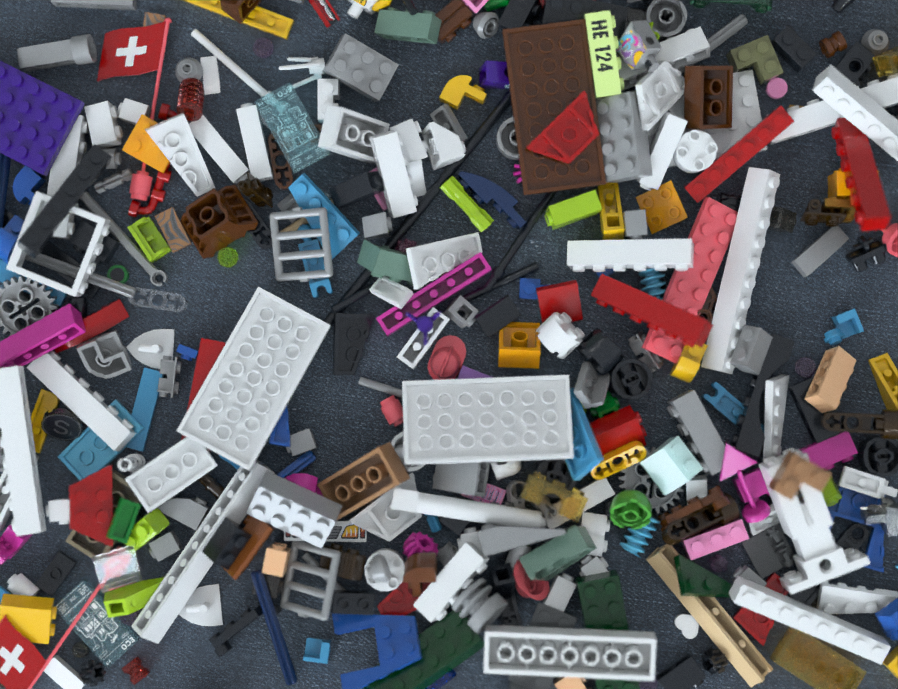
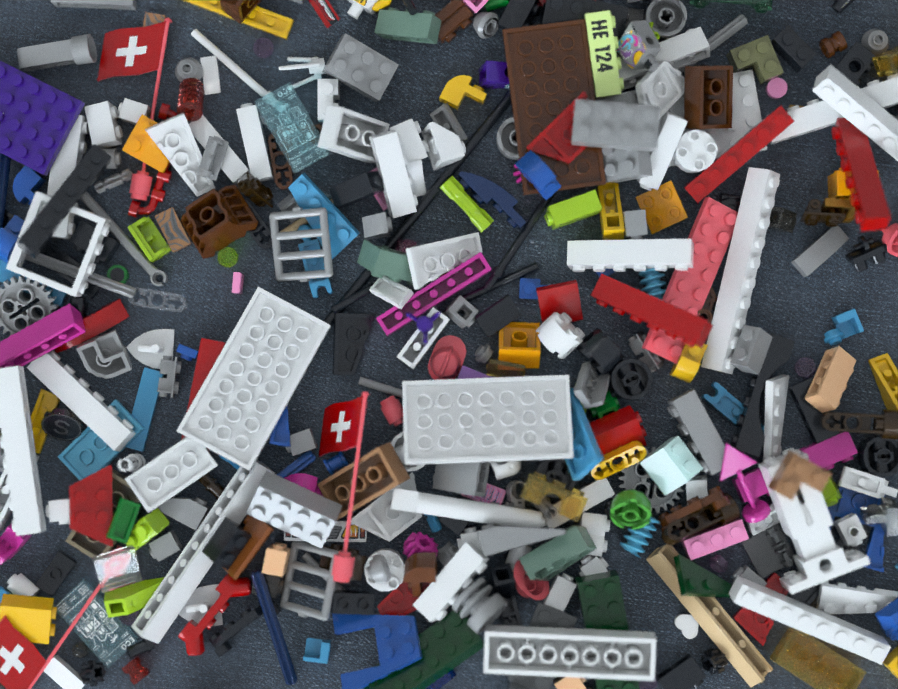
none -> black pin [126,638,154,659]
none -> red plate [177,574,252,656]
none -> light grey hinge [196,136,229,181]
none -> bright pink tile [232,272,244,294]
none -> flag [318,391,370,583]
none -> blue bush [323,451,349,475]
none -> light grey plate [475,344,493,364]
none -> clear yellow piece [486,359,526,377]
none -> blue brick [515,150,562,200]
none -> light grey brick [572,99,661,152]
none -> white brick [833,513,867,547]

